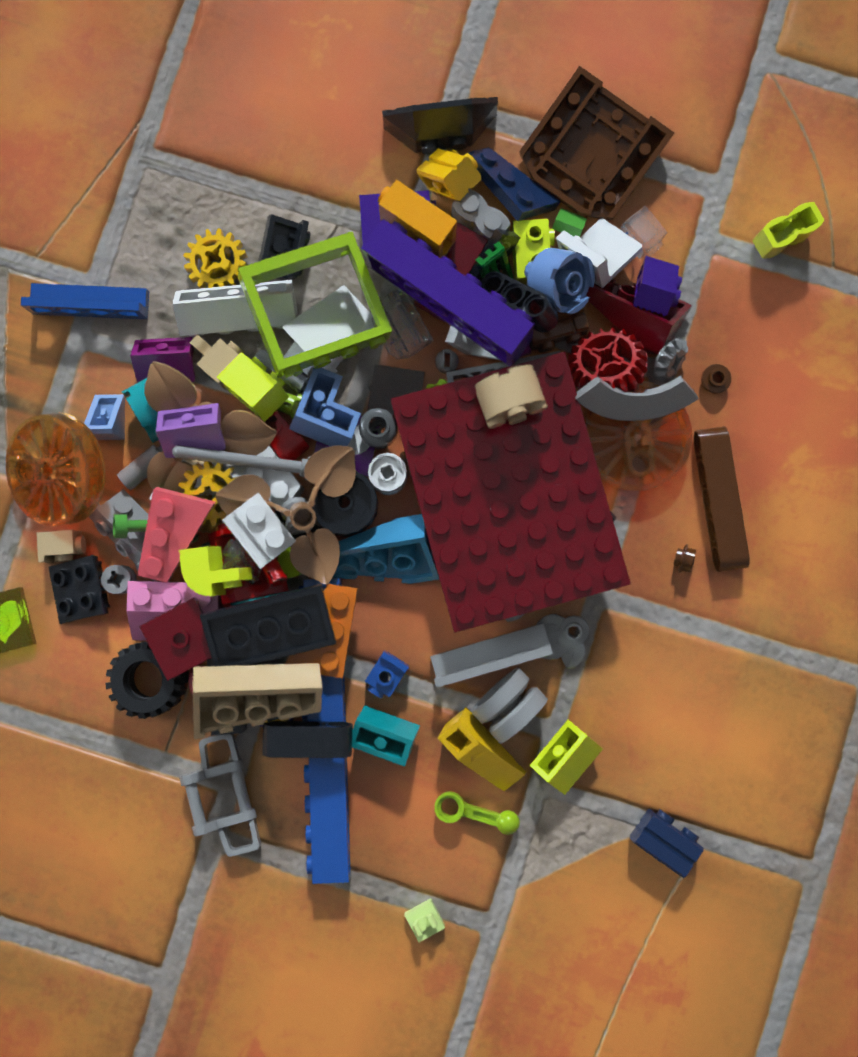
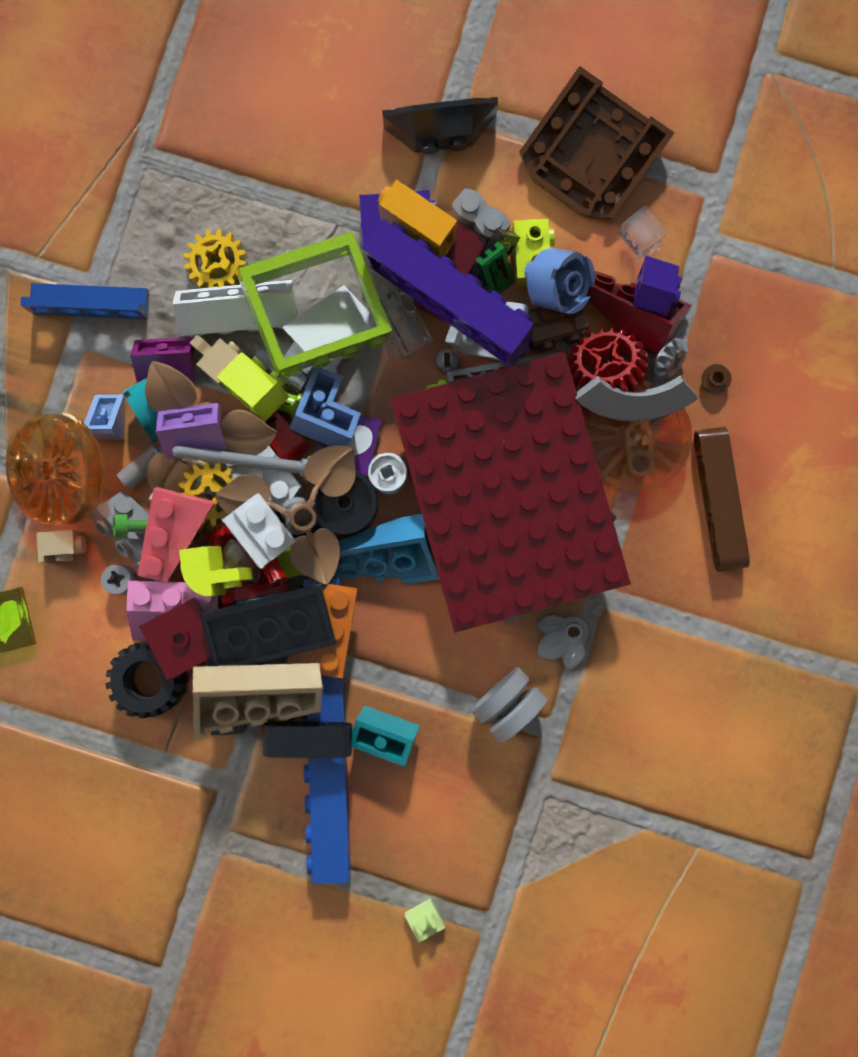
black hinge [49,555,110,624] -> none
light grey bar [179,734,261,857] -> none
black bracket [259,214,310,281] -> none
dark grey head [359,408,398,449] -> none
blue brick [365,650,409,699] -> none
clear smoke piece [368,364,425,416] -> none
yellow brick [416,148,481,201] -> none
light grey fence [430,623,553,688] -> none
lime piece [434,791,520,835] -> none
yellow slope [438,707,526,791] -> none
dark blue wing [468,147,561,221] -> none
tan brick [475,365,548,429] -> none
black beam [480,271,559,333] -> none
neon yellow brick [530,719,603,795] -> none
bright green tile [552,208,587,237] -> none
white bracket [556,218,643,288] -> none
dark blue brick [629,808,704,878] -> none
reddish brown plate [674,544,696,573] -> none
neon yellow brick [753,202,824,259] -> none

